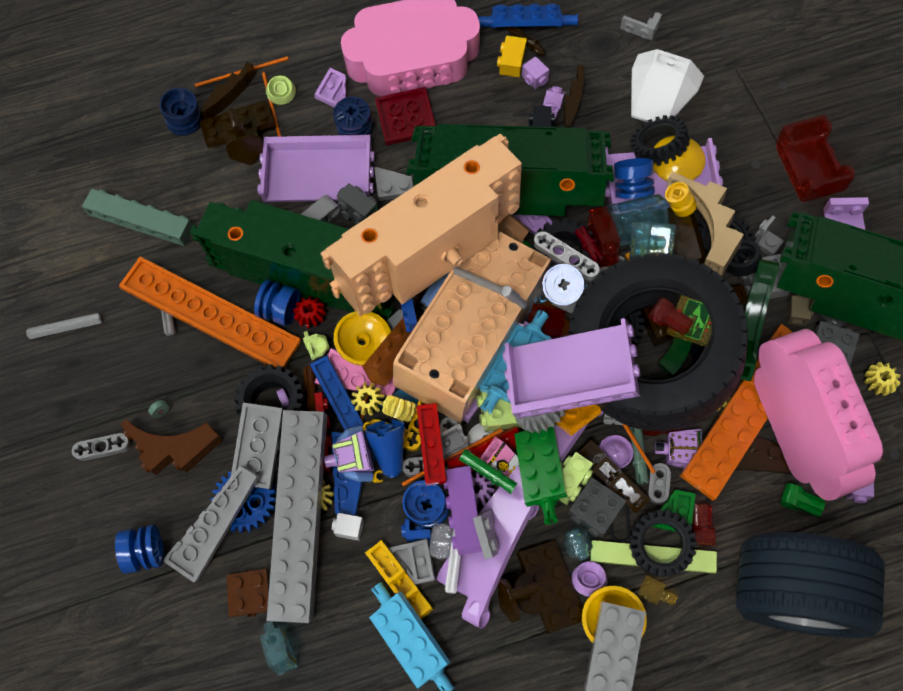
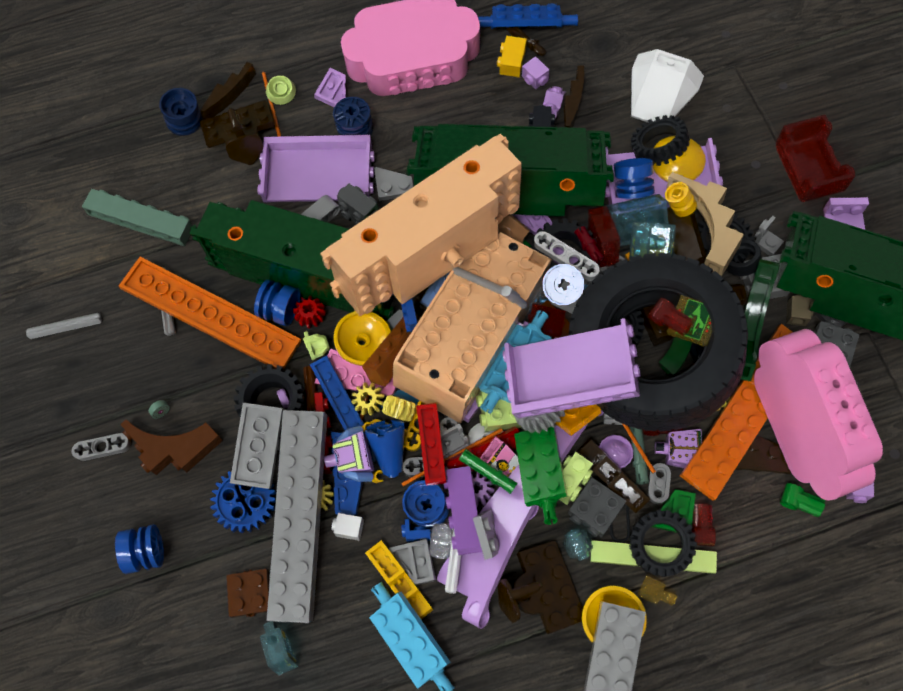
light grey wing [163,466,260,583] -> none
orange axle [194,56,289,87] -> none
dark red plate [375,87,436,145] -> none
lavender hat [572,561,608,597] -> none
light grey bracket [620,12,662,41] -> none
black wheel [735,532,885,638] -> none
light yellow gear [864,362,901,396] -> none

